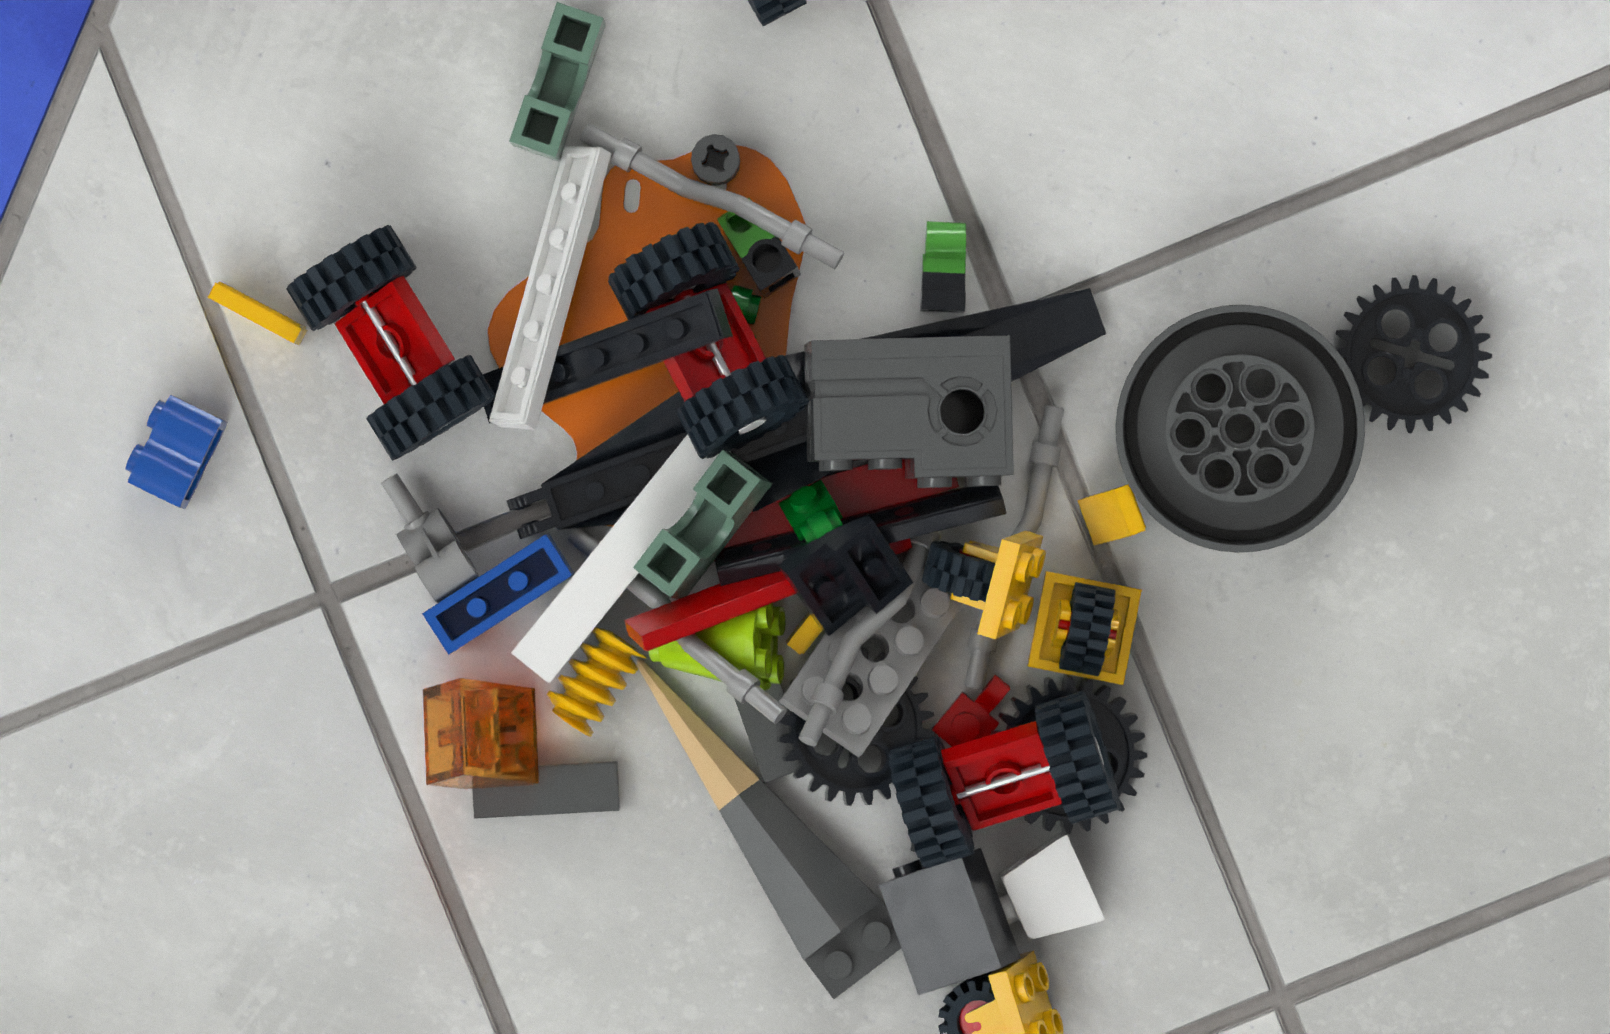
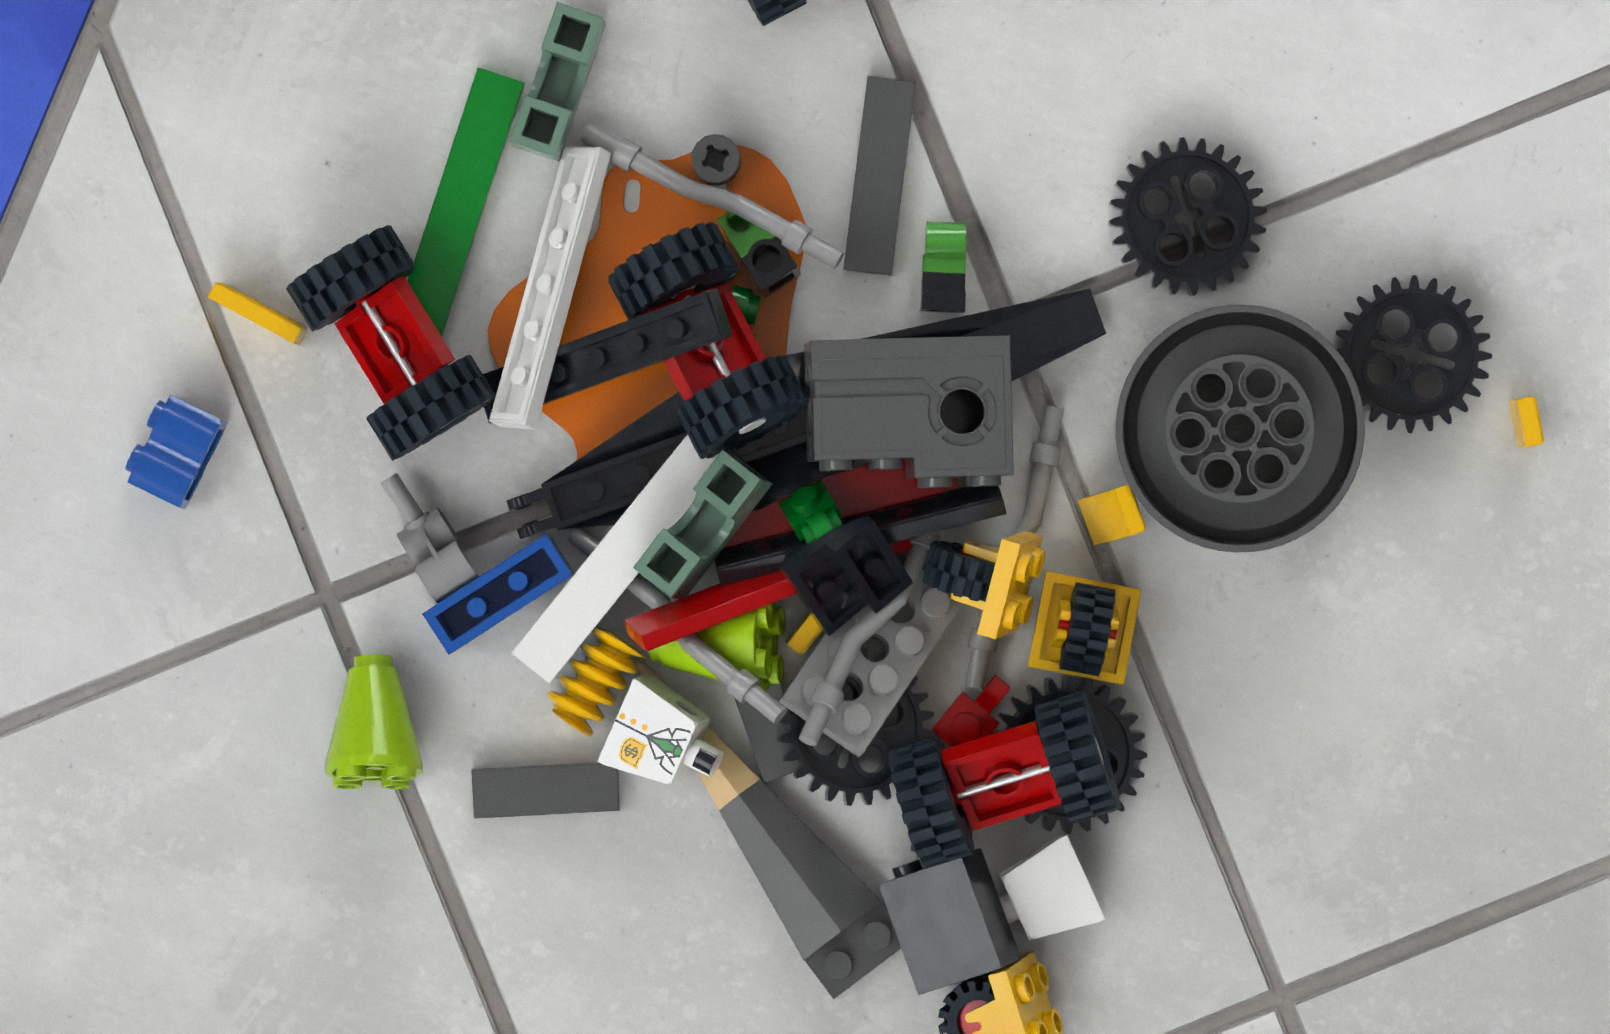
clear orange slope [423,678,539,789] -> none
none -> lime cone [325,654,423,790]
none -> green tile [407,67,525,337]
none -> white torso [597,673,724,784]
none -> dark grey tile [843,76,916,276]
none -> black gear [1108,137,1267,296]
none -> yellow tile [1508,396,1545,448]

